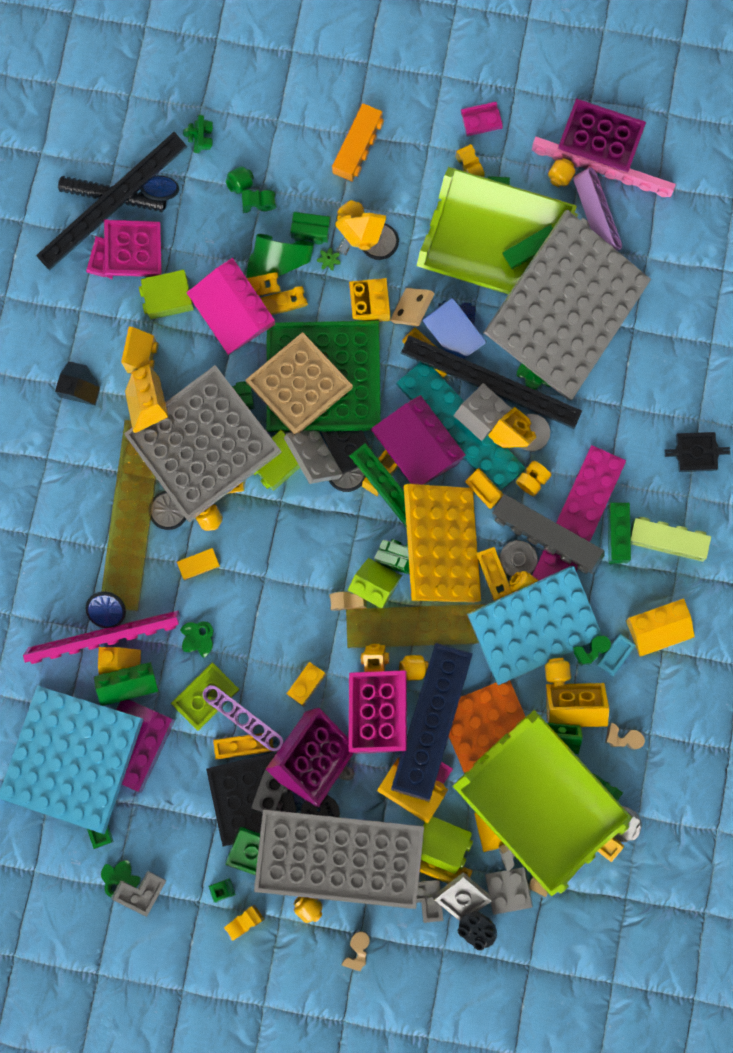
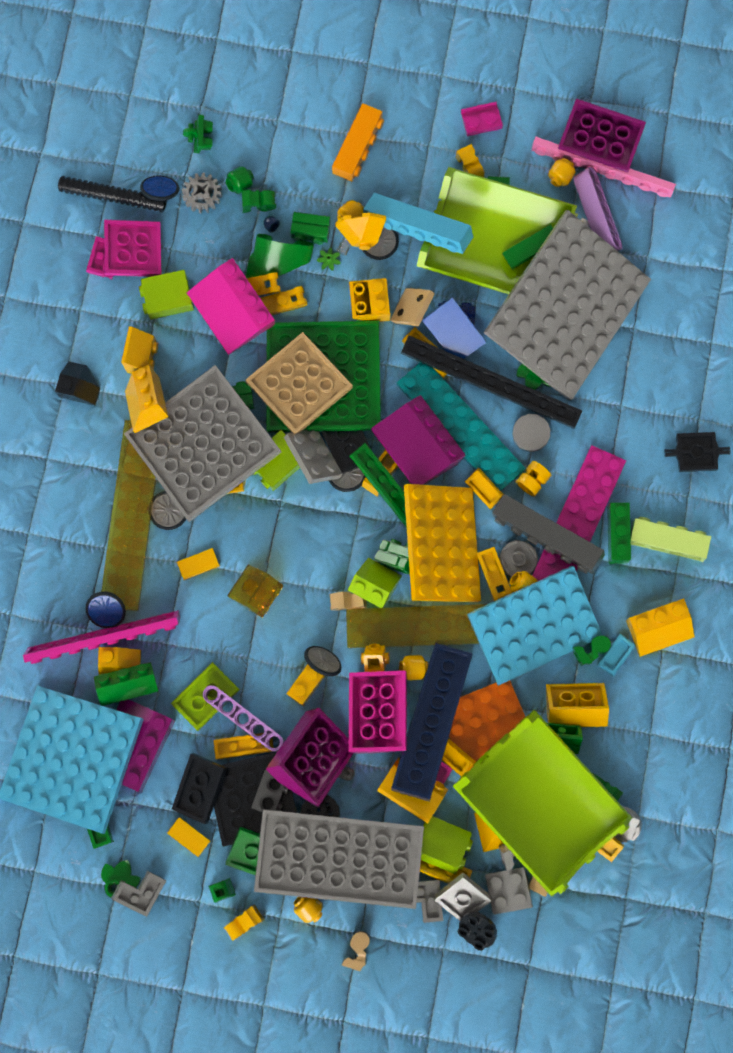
black plate [36,132,187,270] -> none
green plate [180,621,214,658] -> none
yellow head [195,504,223,531] -> none
light grey brick [454,383,512,441] -> none
yellow slope [488,407,536,448] -> none
yellow head [544,658,571,686] -> none
tan leg [605,723,645,750] -> none
none -> yellow tile [167,817,211,857]
none -> black plate [172,753,227,824]
none -> light grey gear [182,173,222,213]
none -> clear yellow slope [227,564,284,618]
none -> dark blue hinge [264,216,280,233]
none -> light grey wheel [304,646,342,677]
none -> medium azure brick [363,193,473,254]
none -> yellow tile [442,738,475,776]

